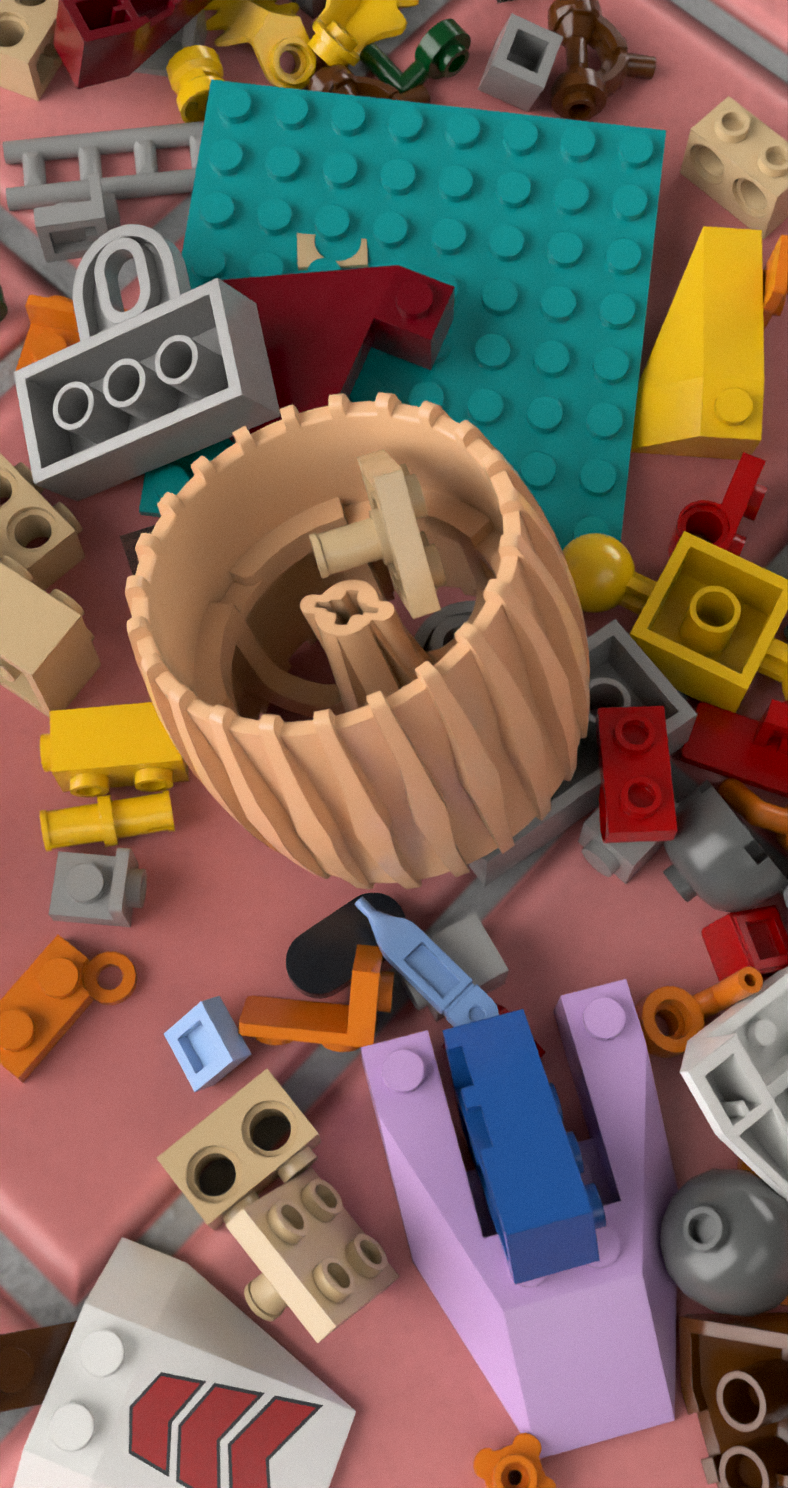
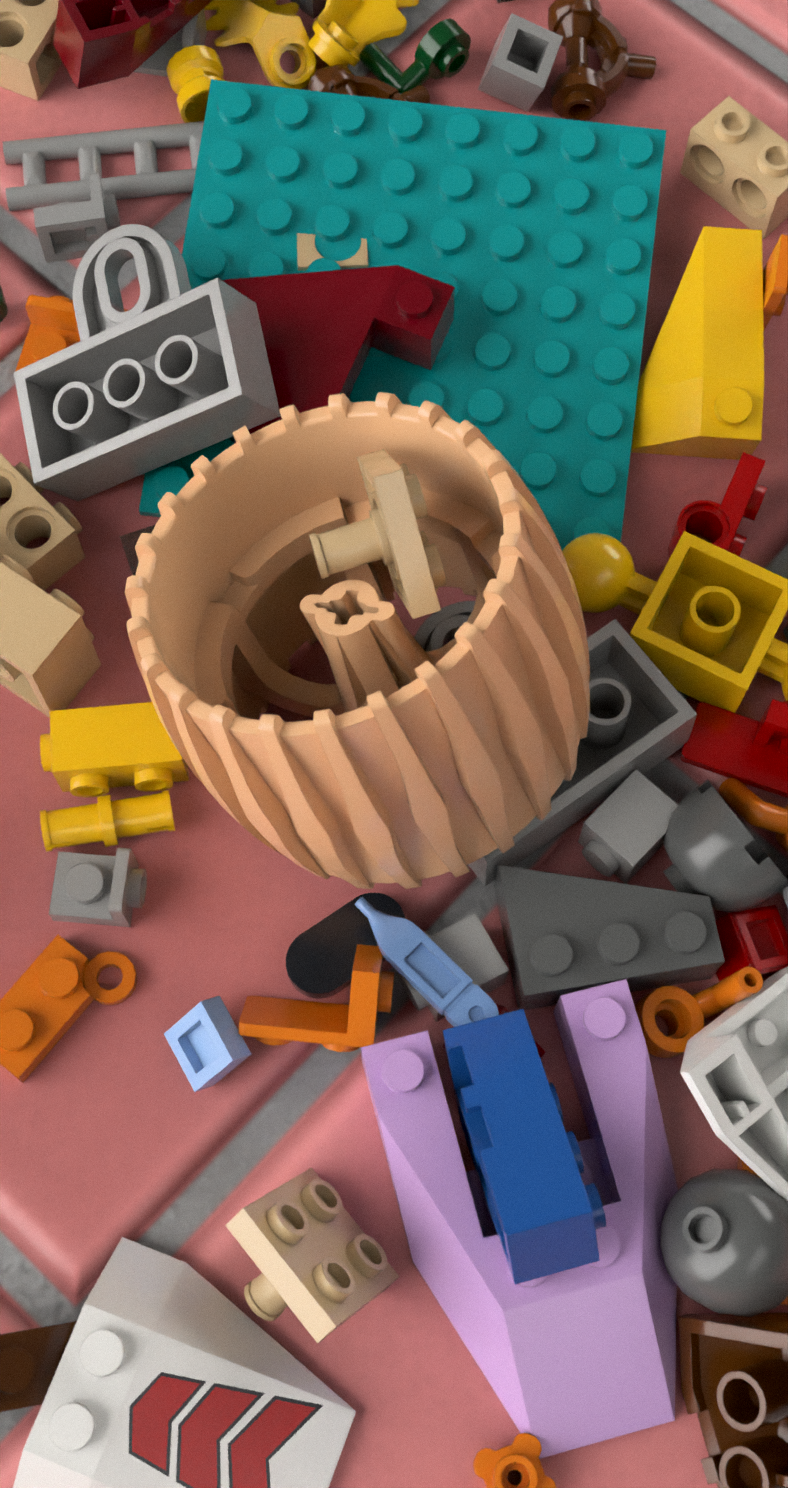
tan brick [157,1069,321,1230] -> none
red plate [595,706,677,843] -> none
none -> dark grey wedge [494,865,725,1011]

